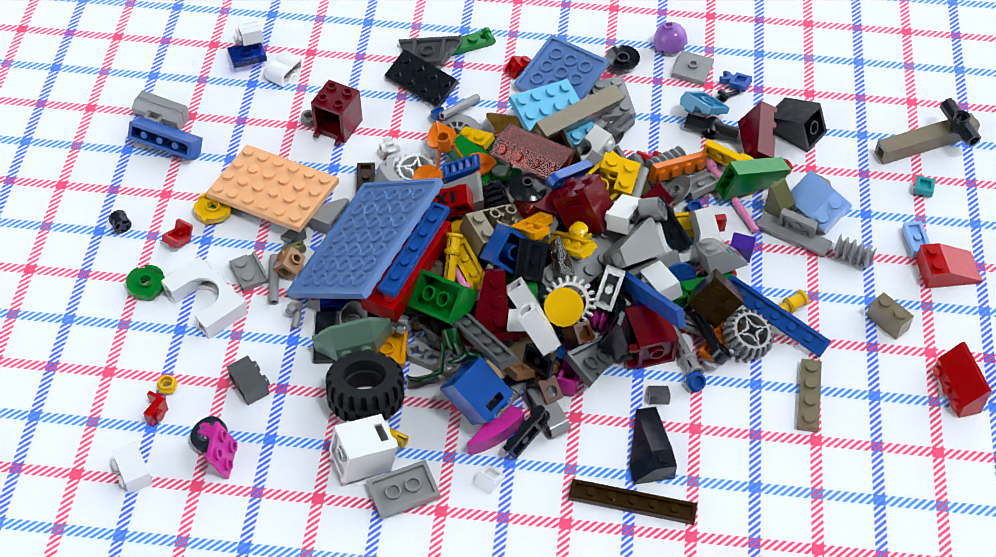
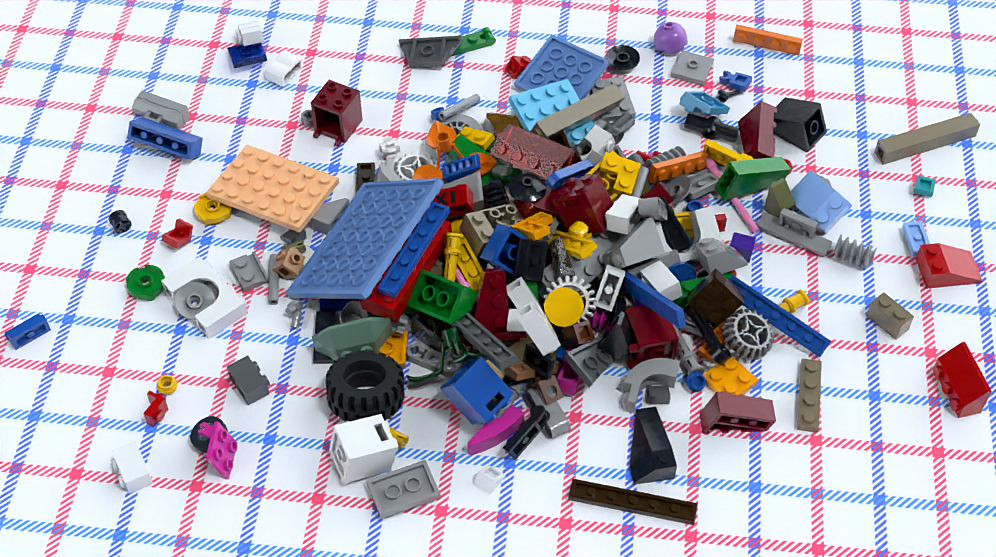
black plate [384,49,459,108] -> none
black piece [939,98,981,147] -> none
none -> blue panel [4,314,51,350]
none -> light grey dish [175,282,214,320]
none -> light grey arch [623,358,680,413]
none -> wedge [699,392,776,434]
none -> light orange plate [703,356,759,395]
none -> orange plate [733,24,803,55]

